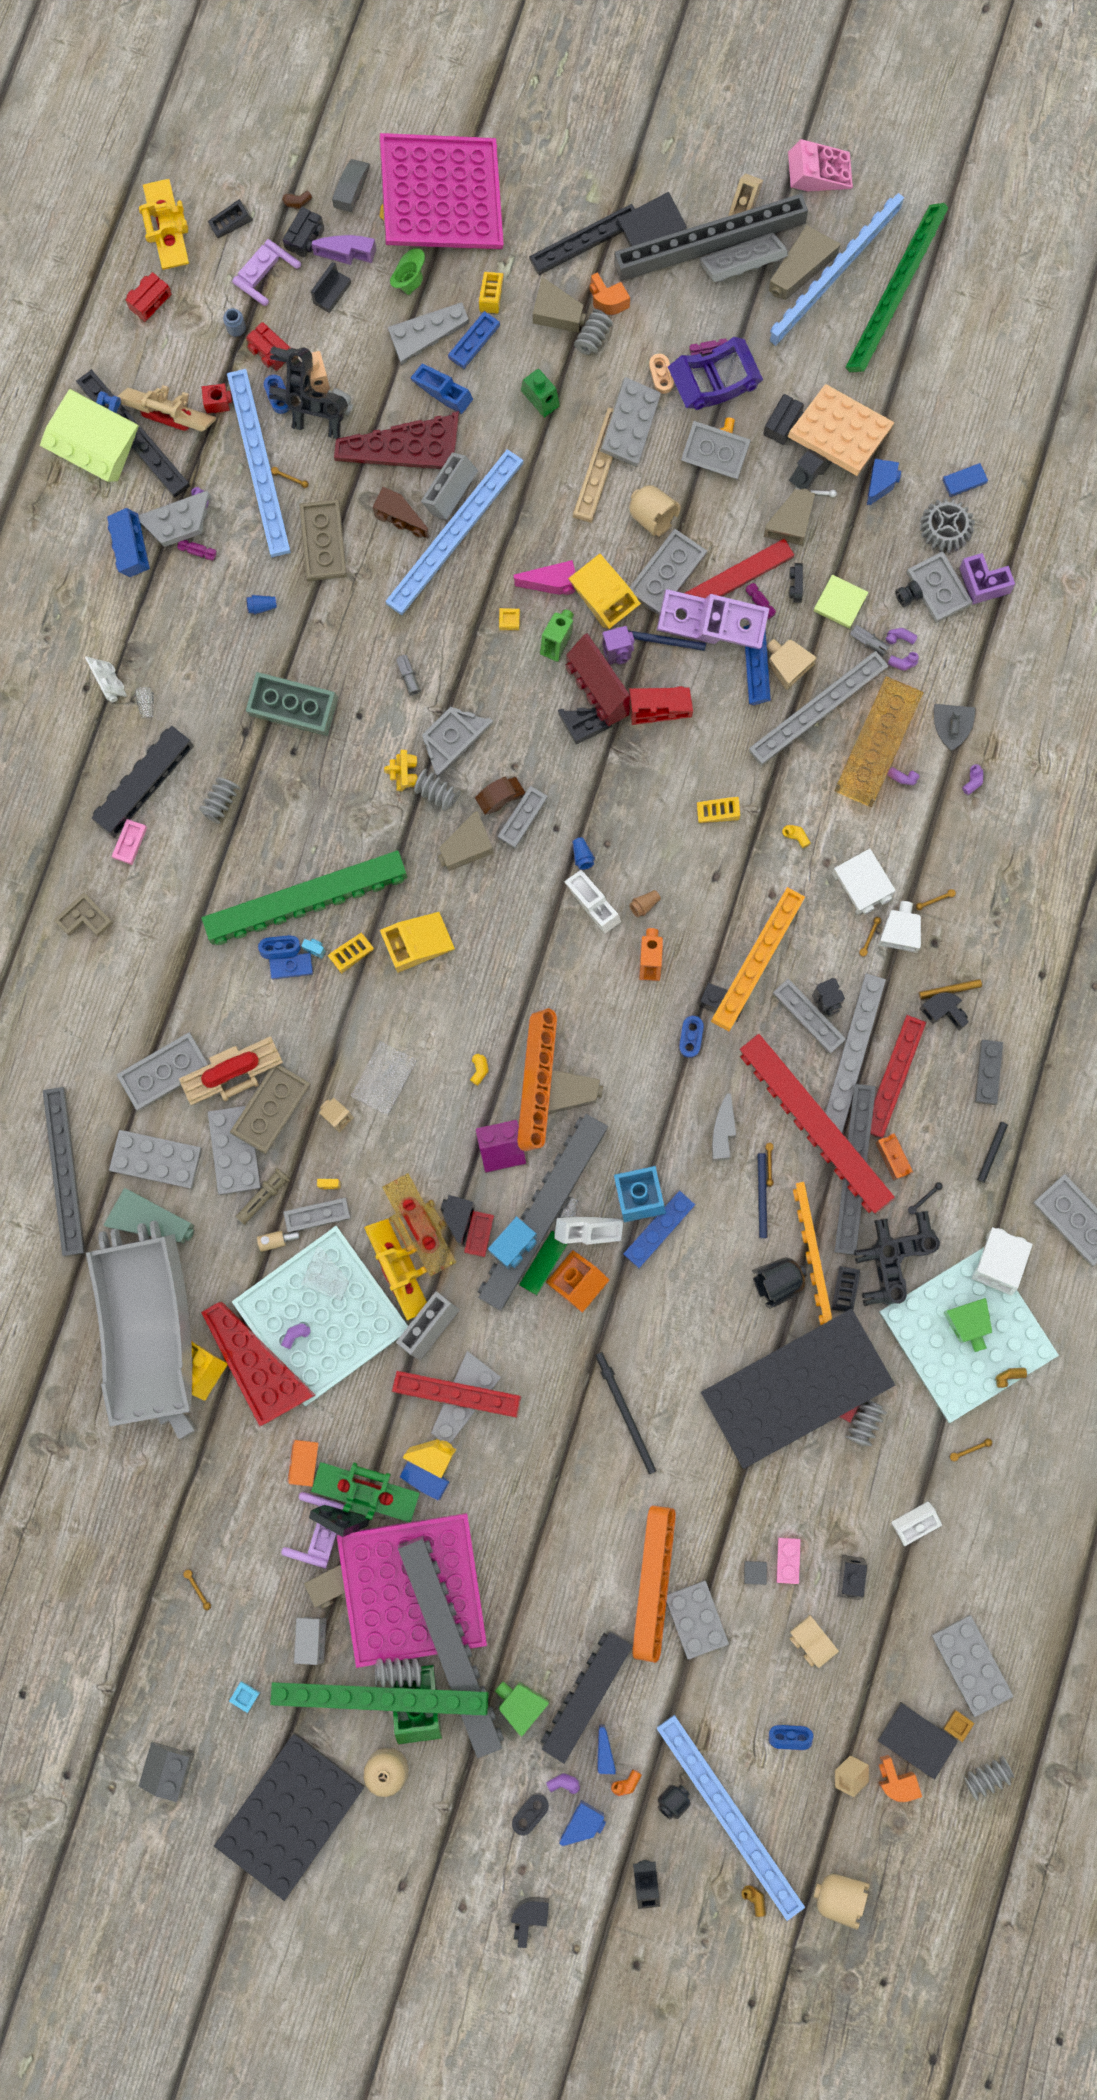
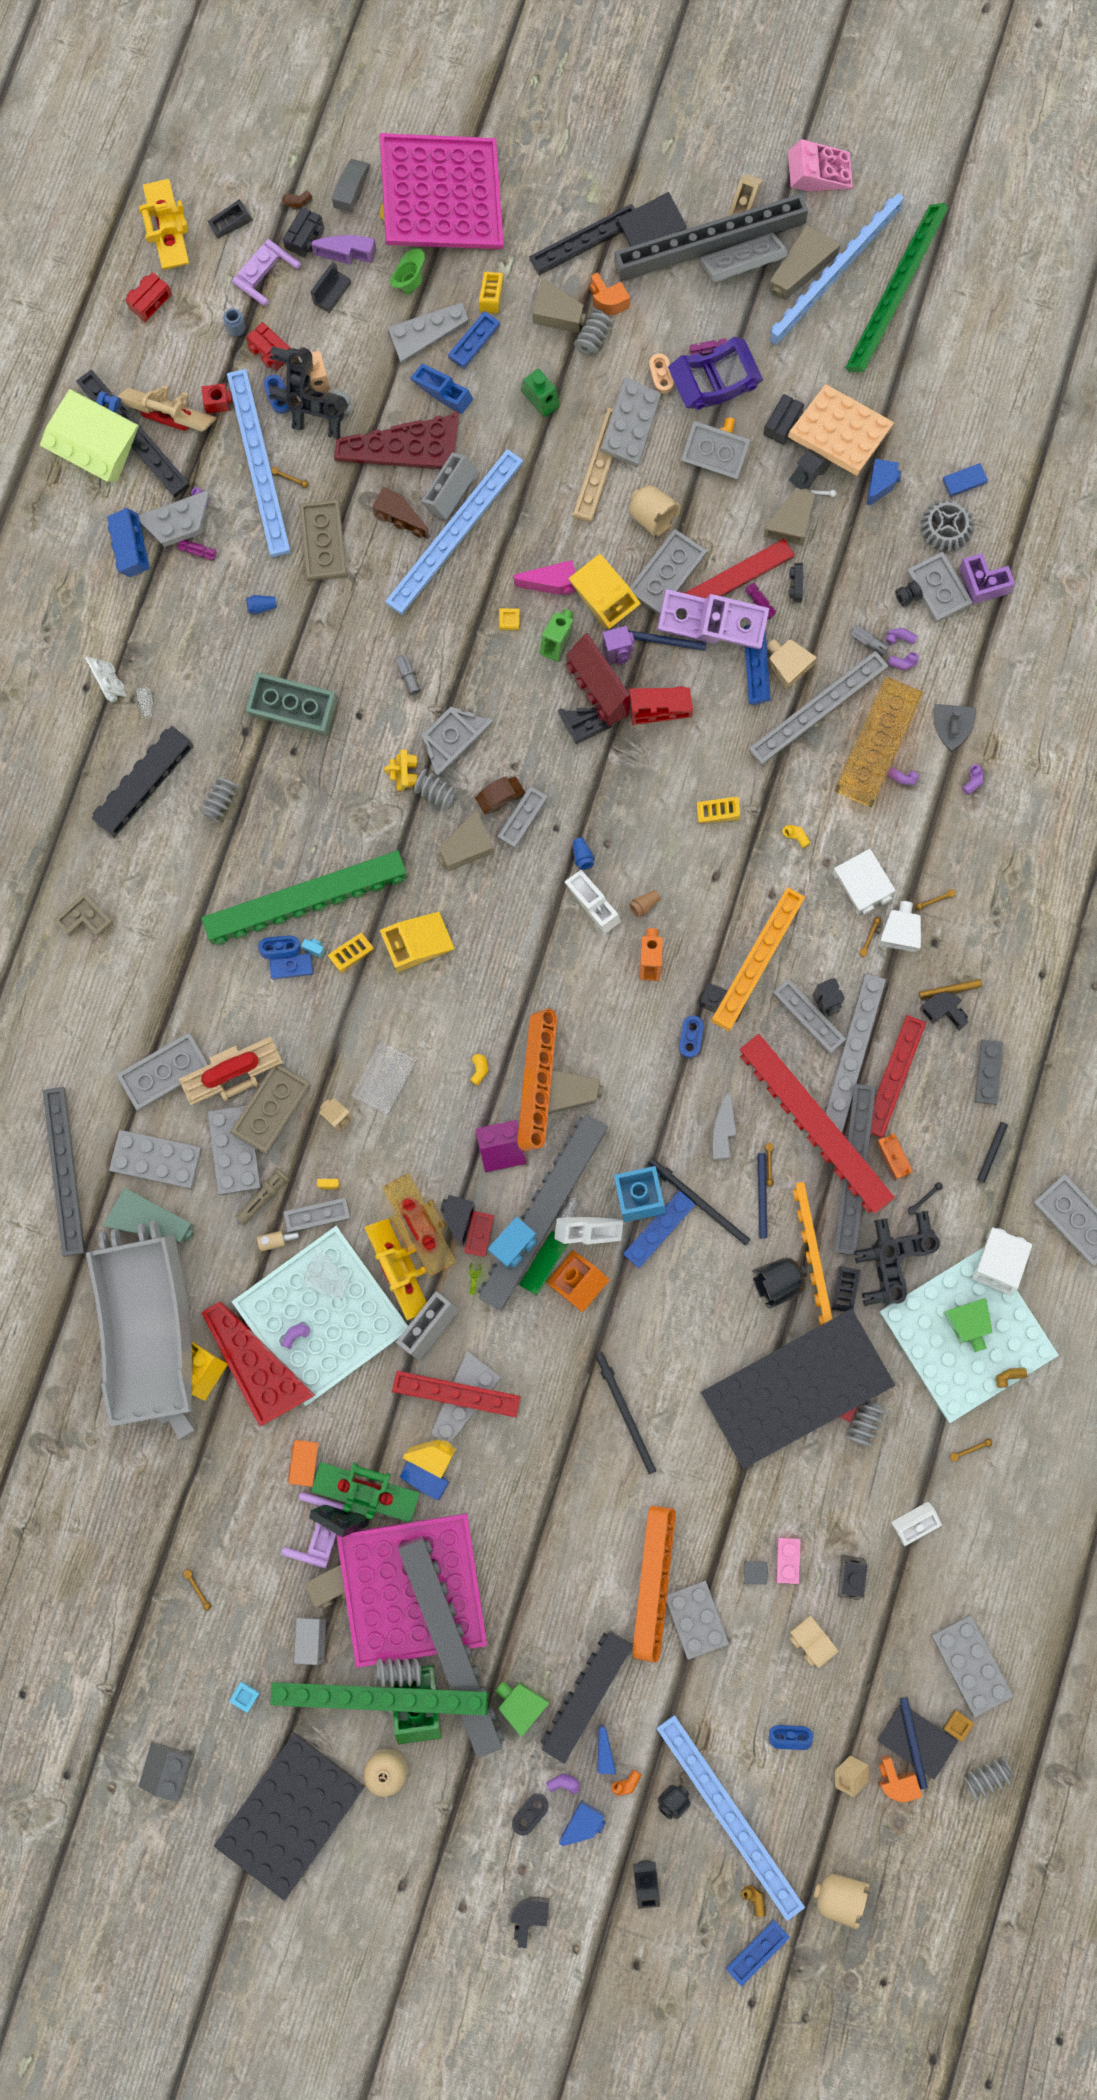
bright pink plate [111,819,147,865] -> none
yellowish green tile [814,575,868,629] -> none
none -> clear neon green hand [469,1263,481,1295]
none -> black bar [647,1157,751,1246]
none -> blue plate [725,1919,790,1987]
none -> dark blue bar [899,1696,928,1790]

